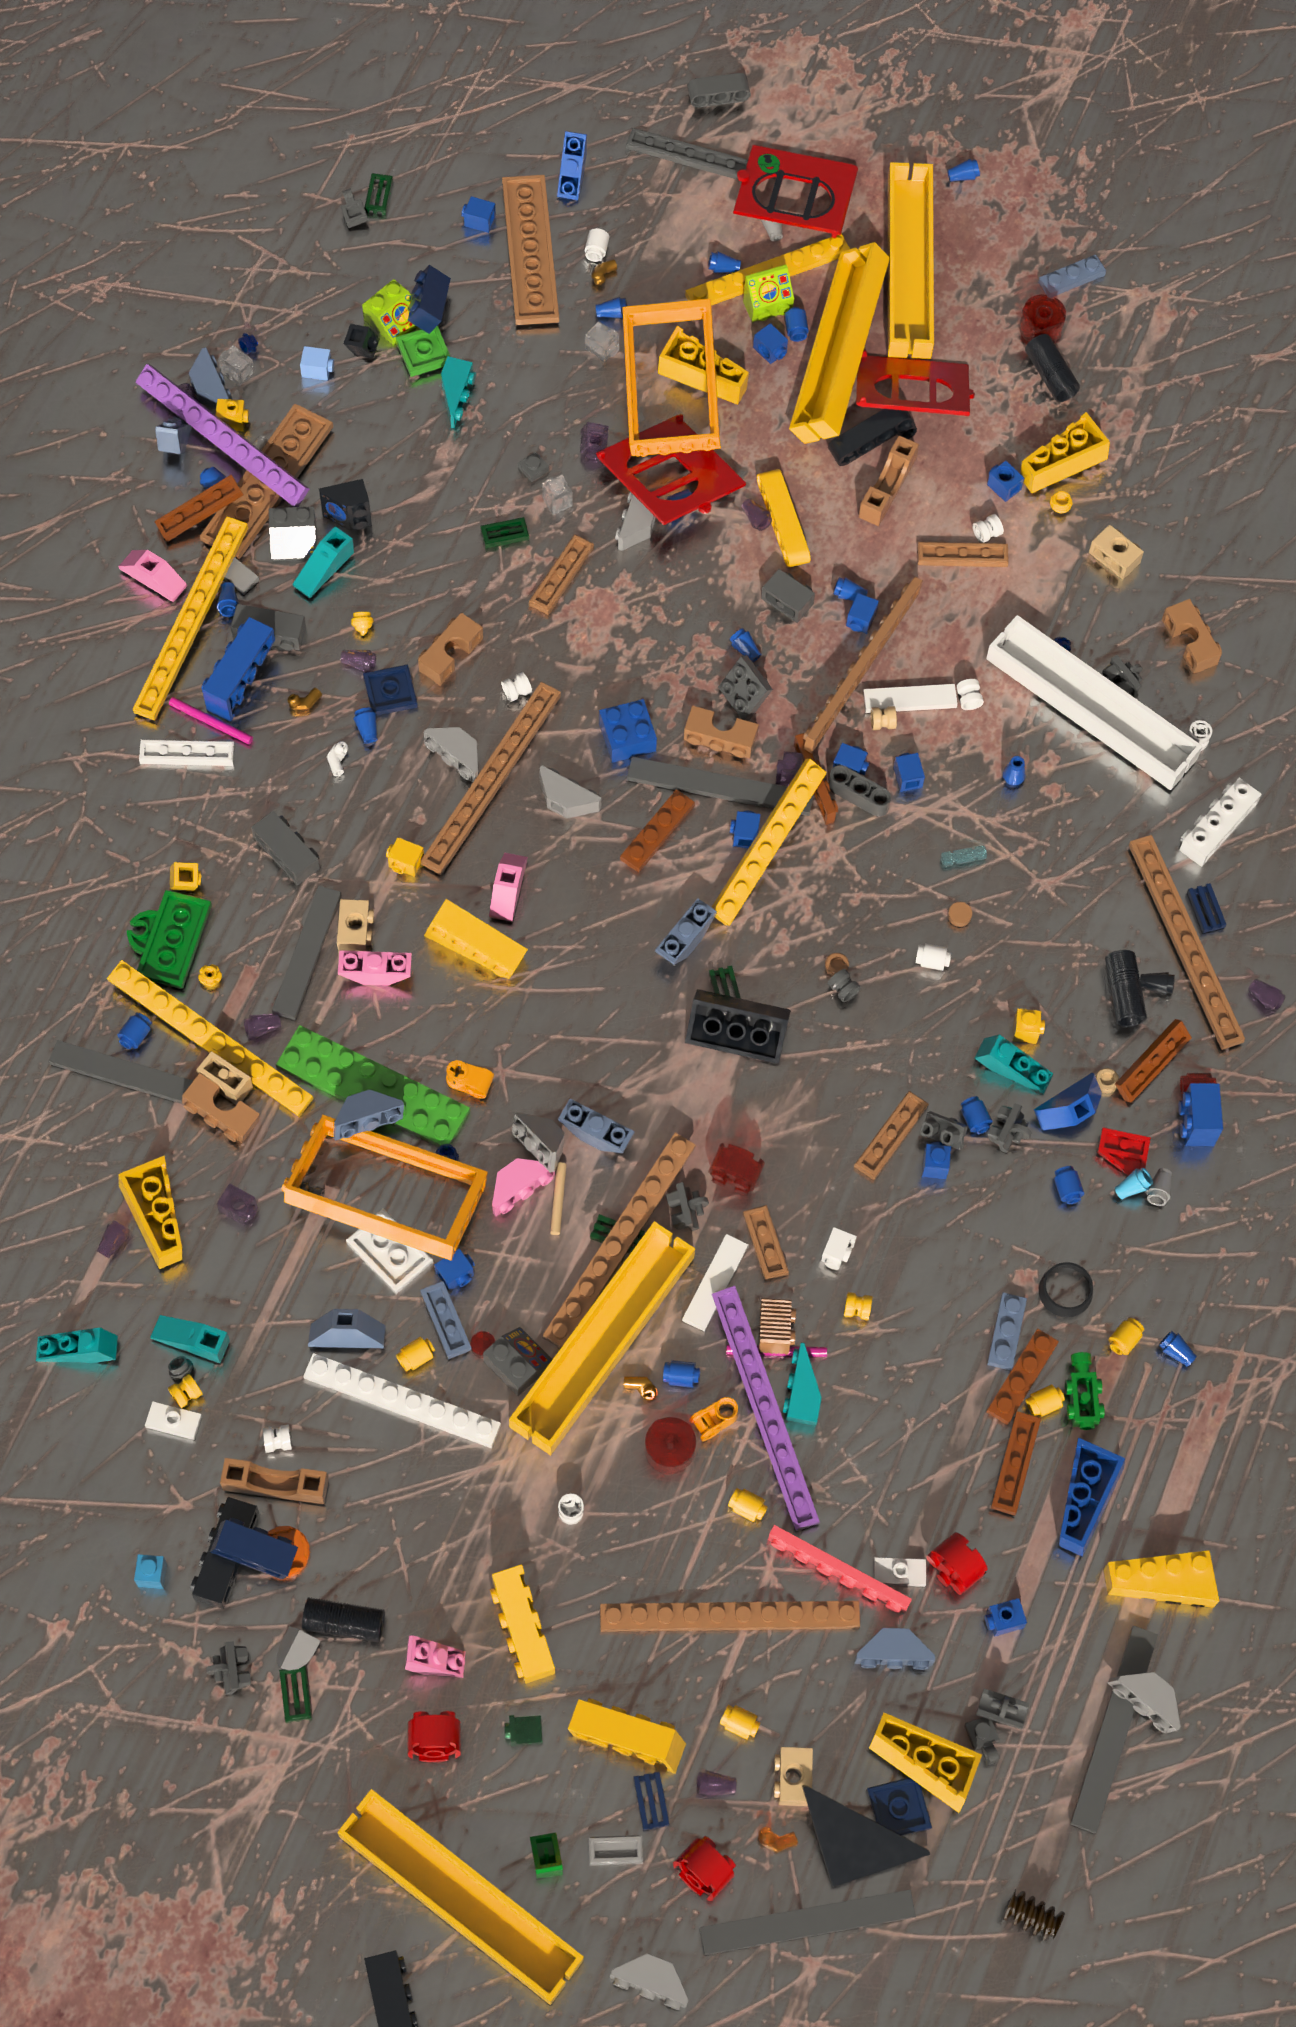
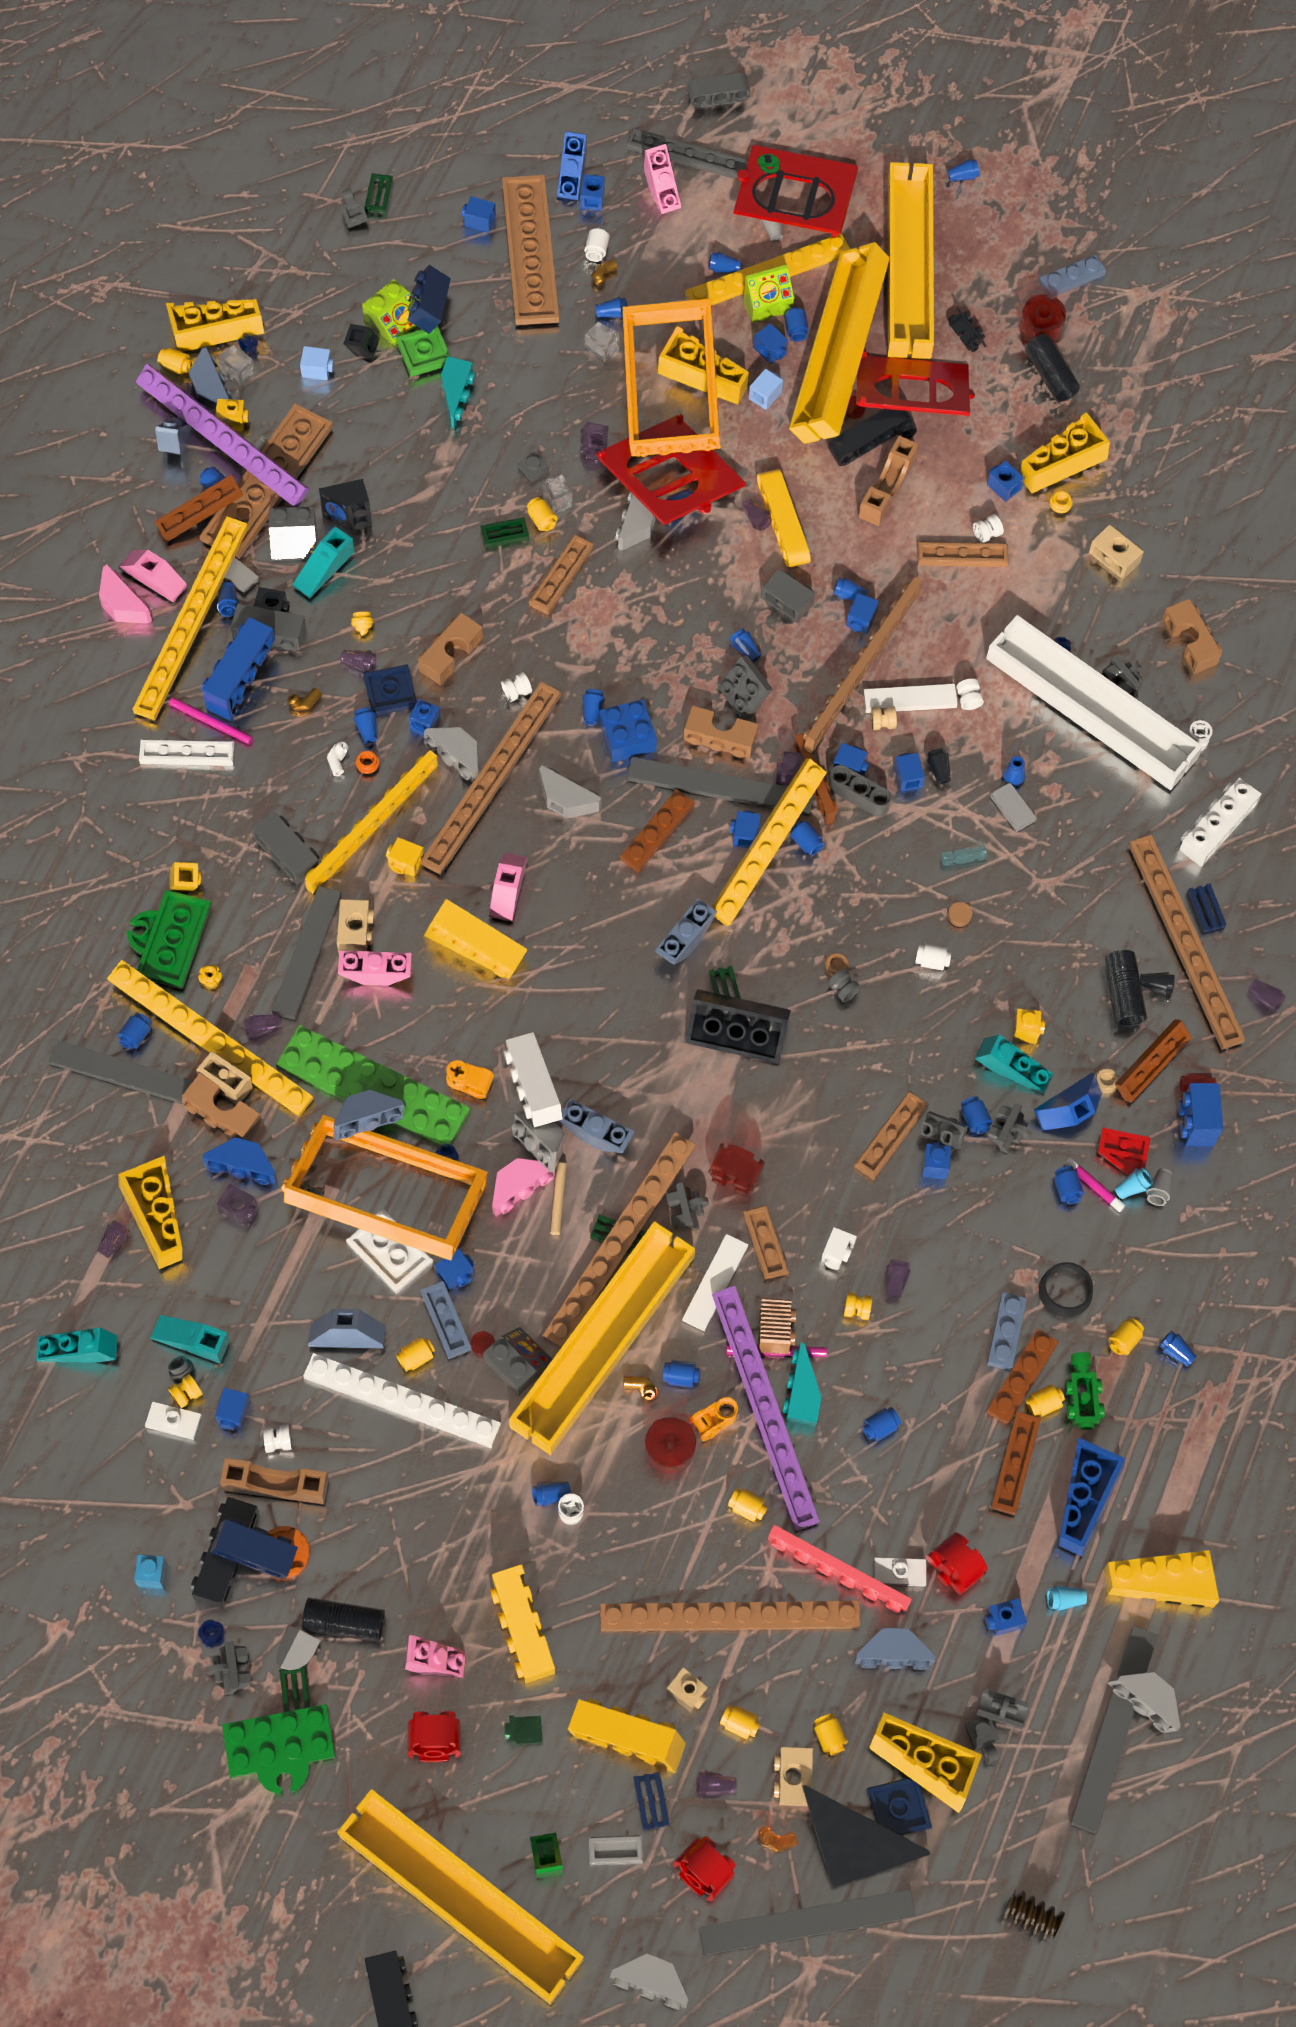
none -> bright pink slope [99,565,152,624]
none -> yellow brick [157,348,192,376]
none -> yellow wedge [166,299,264,352]
none -> clear blue plate [198,1620,224,1646]
none -> blue slope [203,1137,277,1185]
none -> blue brick [215,1388,251,1430]
none -> green plate [222,1704,336,1795]
none -> black brick [253,587,290,613]
none -> yellow plate [305,750,438,894]
none -> orange plate [356,751,379,774]
none -> blue brick [409,699,441,736]
none -> white brick [503,1032,563,1127]
none -> yellow brick [527,497,558,531]
none -> blue cone [532,1481,571,1508]
none -> blue brick [580,174,605,211]
none -> blue cone [582,689,605,725]
none -> bright pink slope [644,144,681,214]
none -> tan brick [666,1668,708,1713]
none -> light blue brick [749,369,783,410]
none -> blue brick [790,821,825,856]
none -> yellow brick [814,1713,848,1755]
none -> clear red tile [845,396,866,419]
none -> blue brick [862,1407,901,1442]
none -> clear purple cone [886,1259,911,1298]
none -> black cone [926,748,951,785]
none -> black hinge [948,307,986,352]
none -> light grey tile [990,783,1037,832]
none -> medium azure cone [1047,1585,1087,1611]
none -> dark pink bar [1064,1157,1126,1212]

